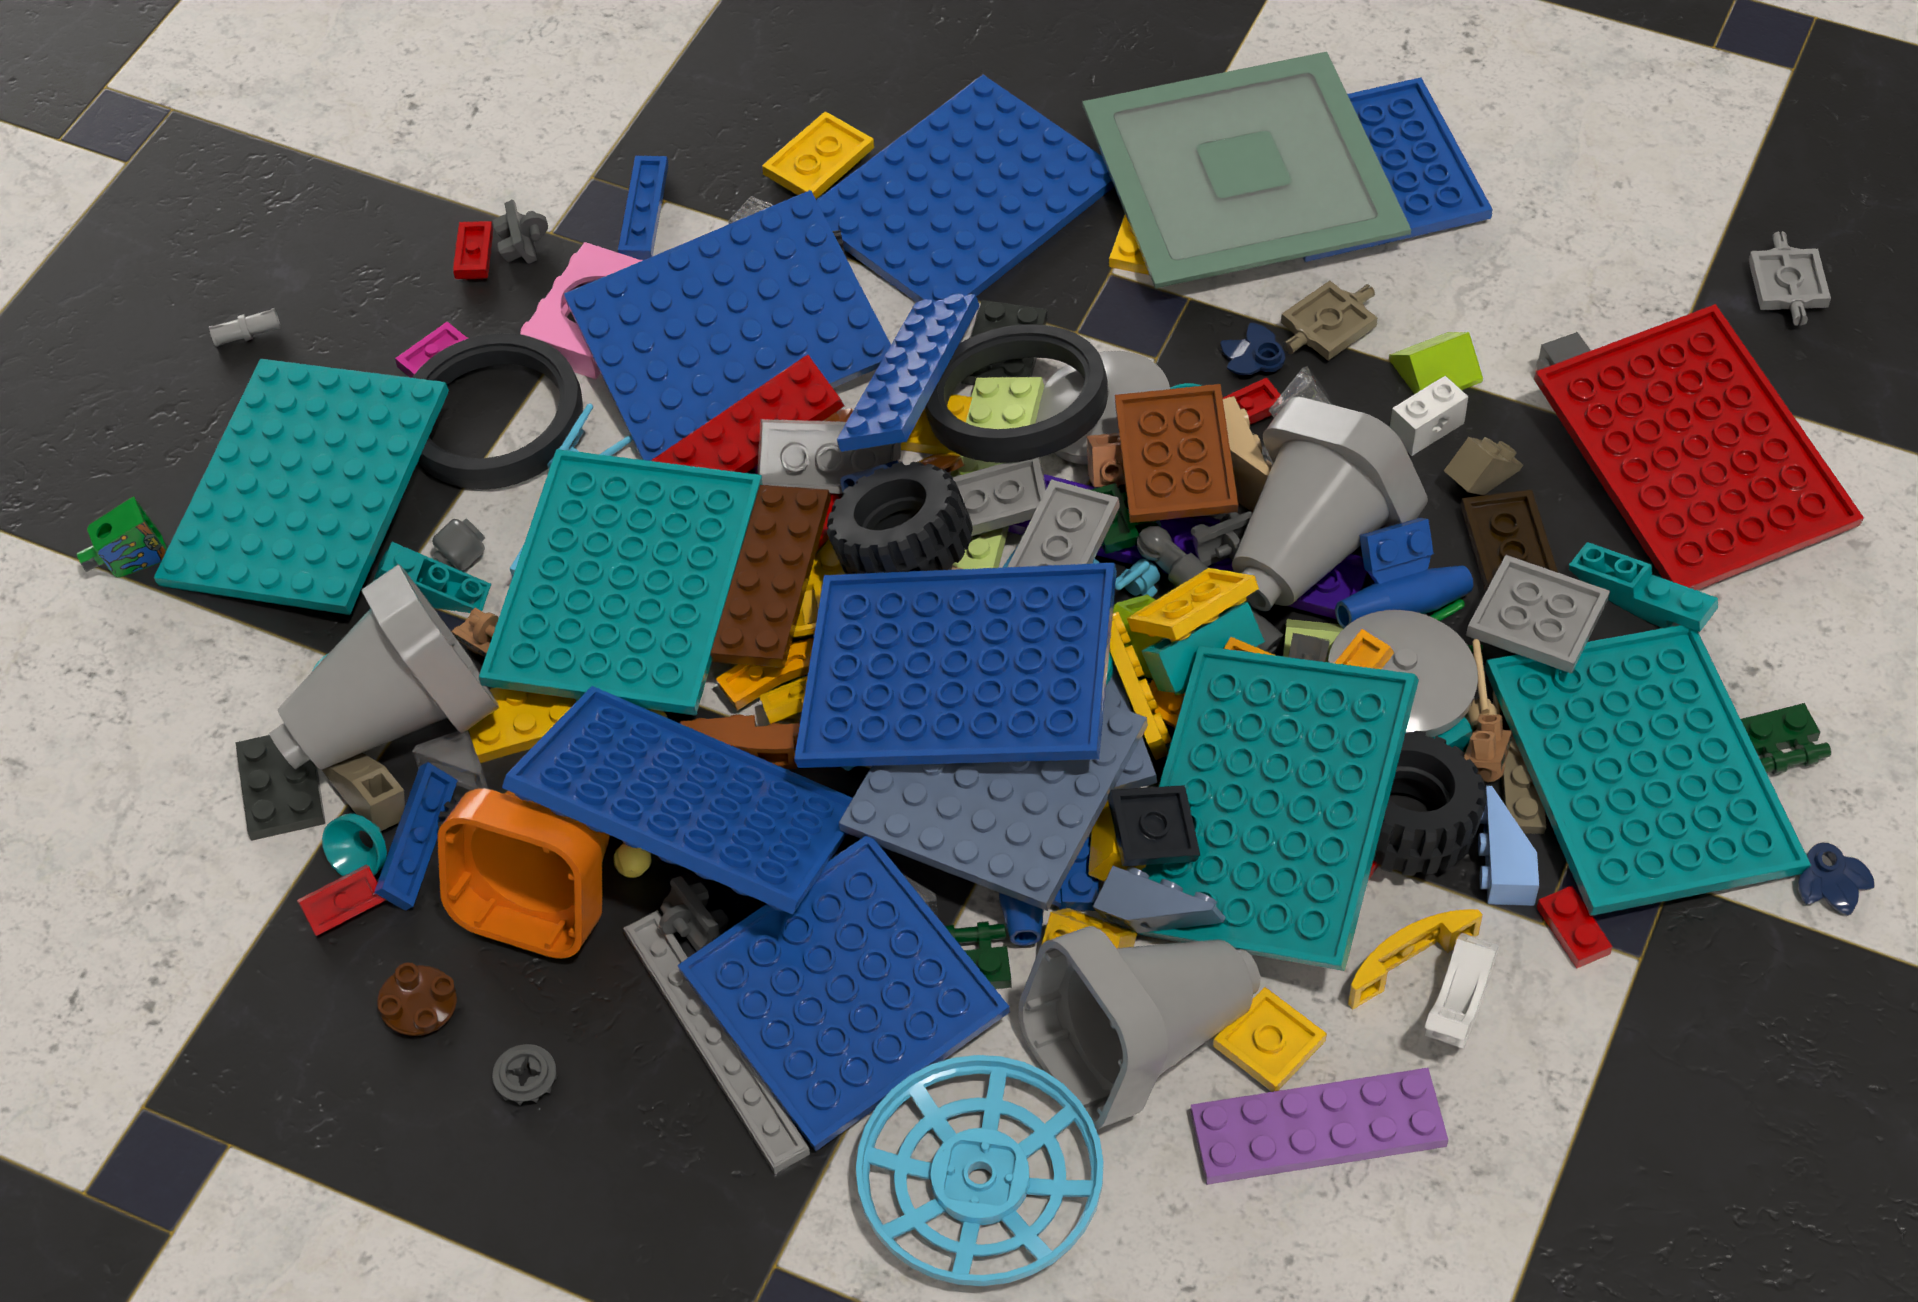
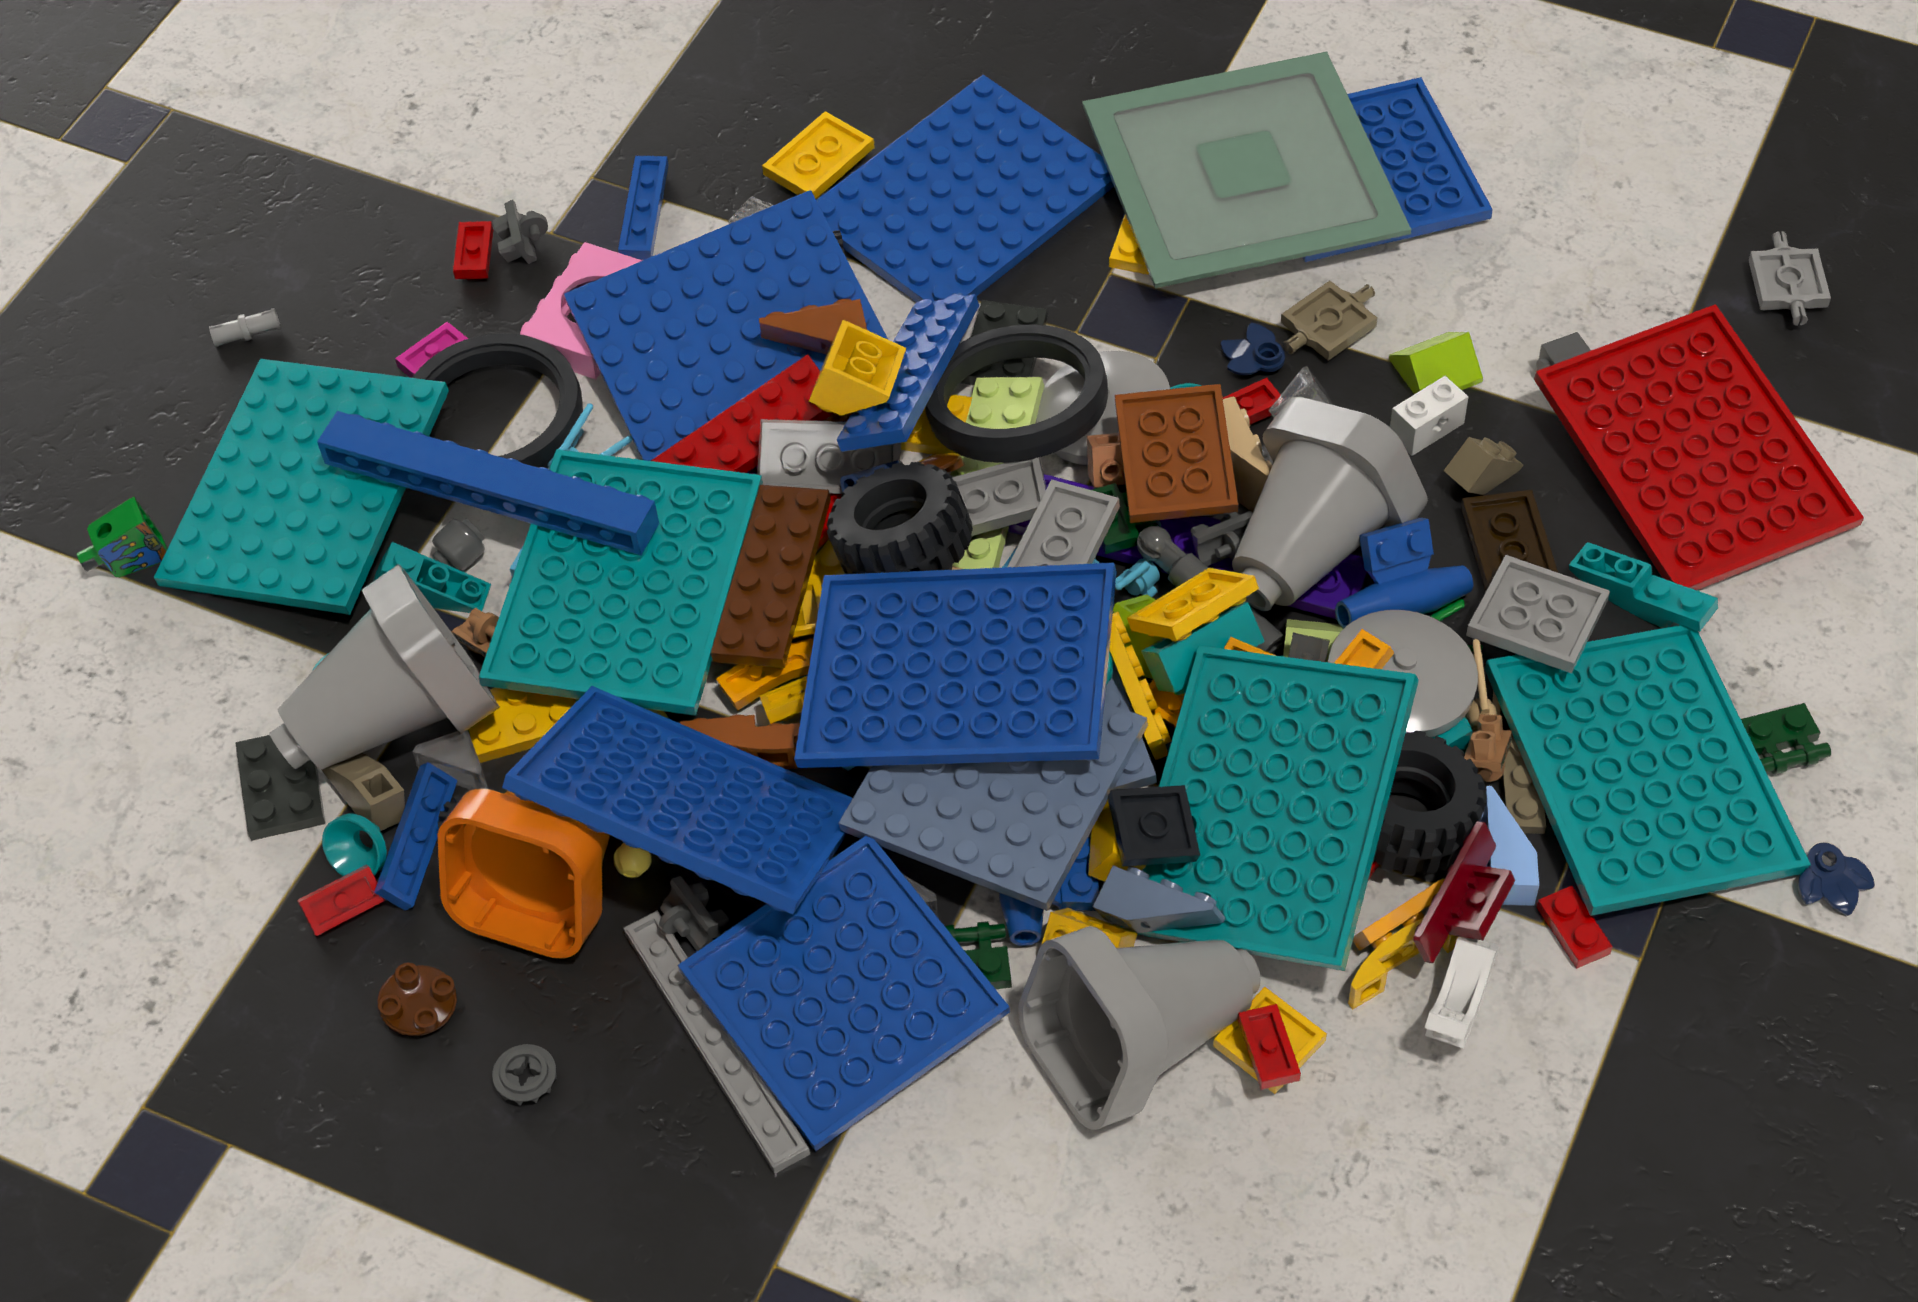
medium azure dish [856,1055,1104,1286] -> none
medium lavender plate [1190,1068,1448,1185] -> none
none -> blue brick [317,411,659,555]
none -> dark orange slope [759,299,867,355]
none -> yellow slope [809,320,906,416]
none -> red plate [1238,1004,1301,1090]
none -> light orange plate [1353,879,1445,951]
none -> dark red bracket [1413,821,1515,963]

